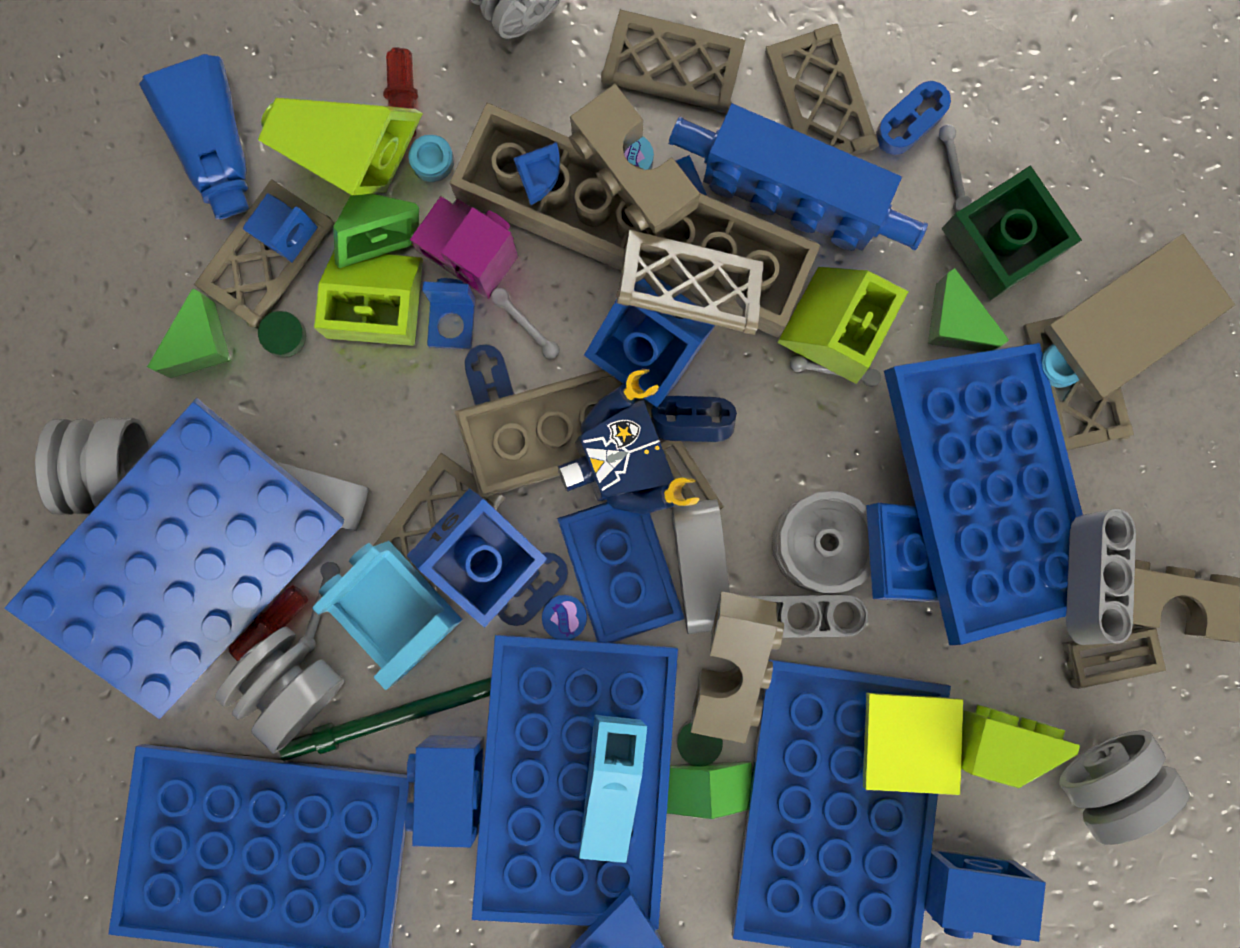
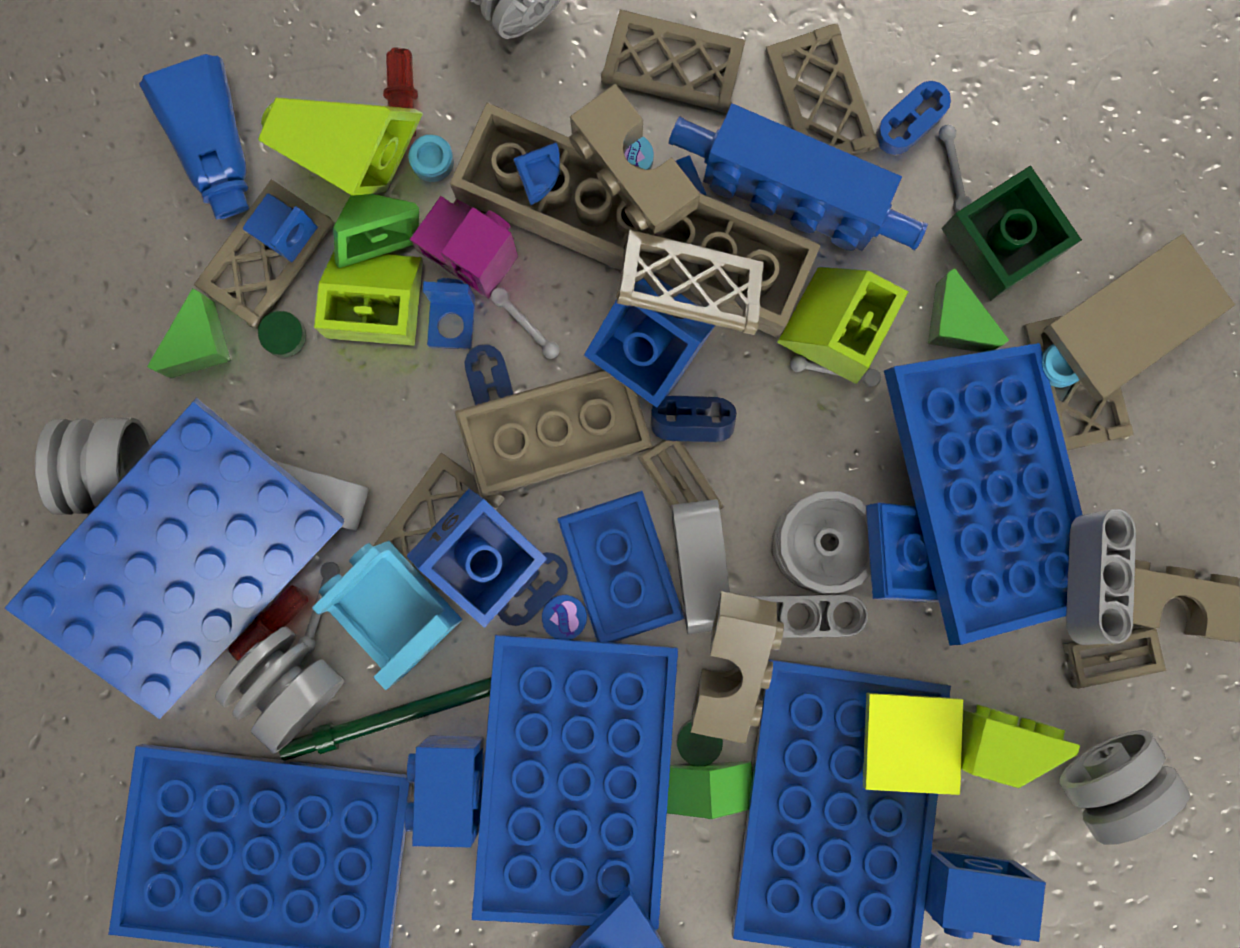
dark blue torso [558,369,699,514] -> none
medium azure slope [579,715,647,863] -> none

